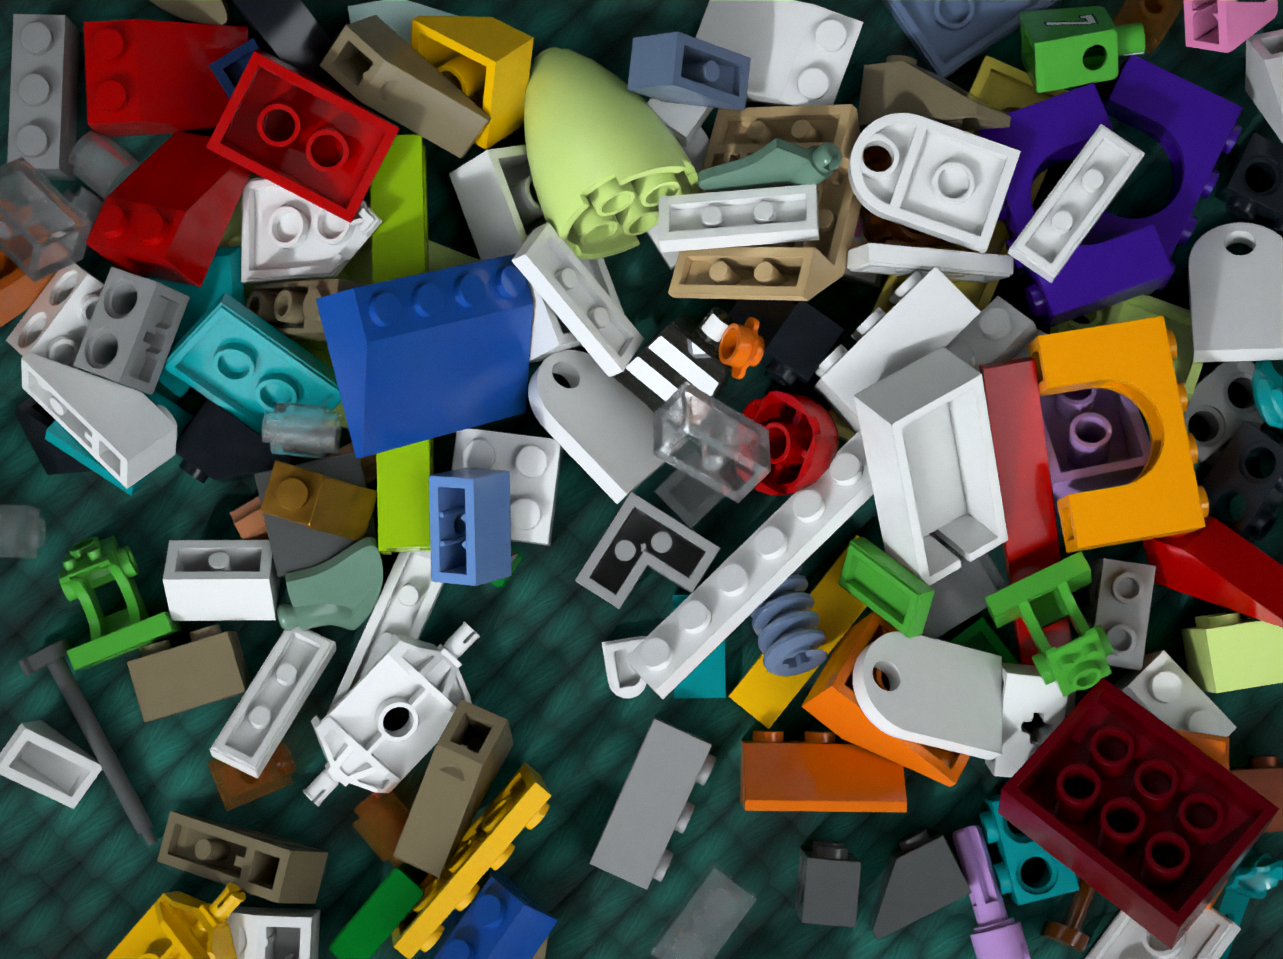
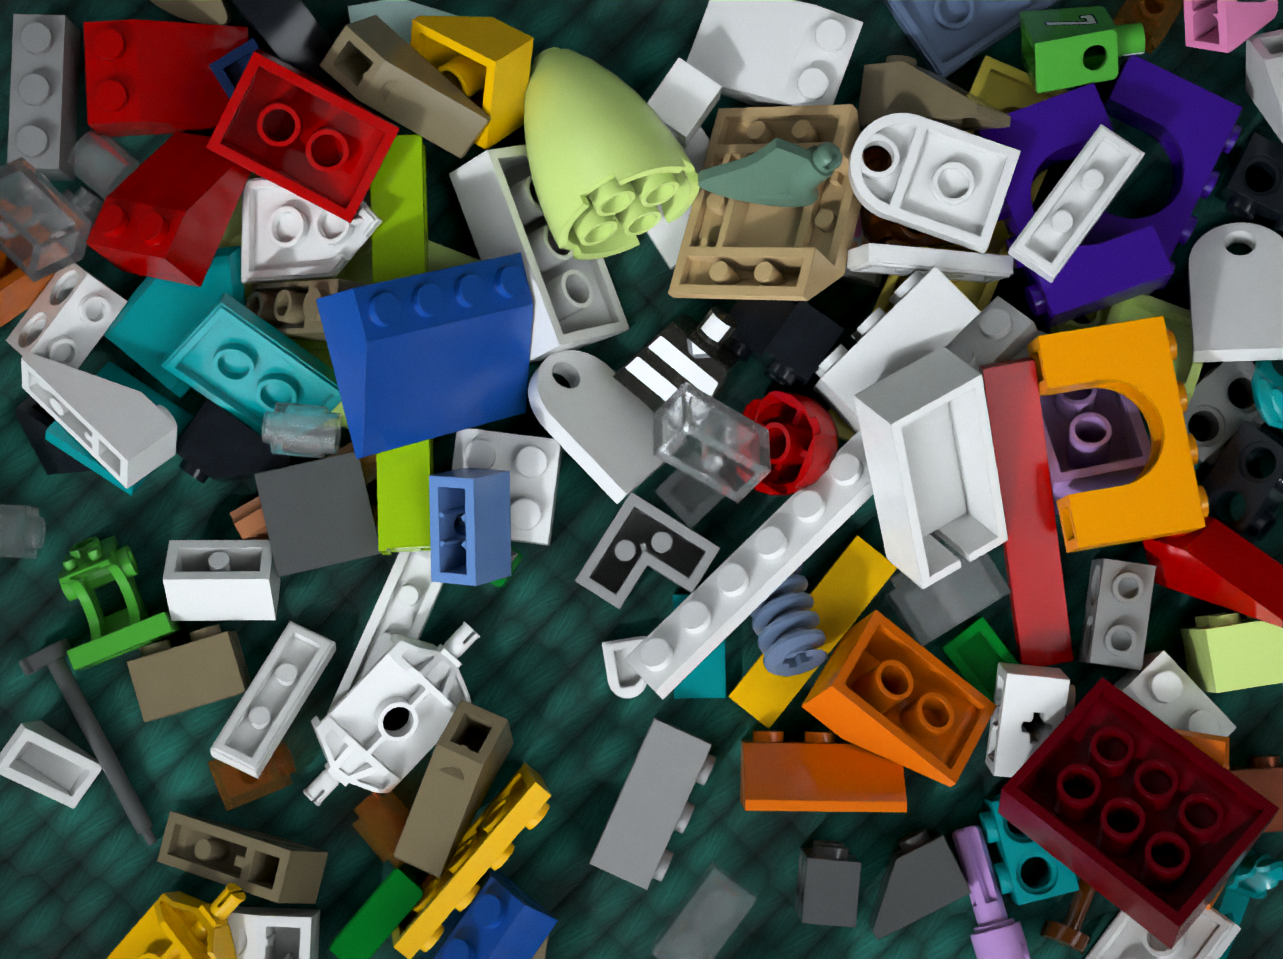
light grey brick [73,267,190,395] -> none
pearl gold slope [260,460,377,541] -> none
sand green arm [277,537,383,631] -> none
white plate [511,222,644,377] -> none
sand blue slope [627,32,751,110] -> none
white plate [659,184,819,252] -> none
orange plate [719,317,765,379] -> none
bright green tile [838,537,935,638] -> none
white tile [853,631,1002,760] -> none
bright green tile [984,551,1114,697] -> none

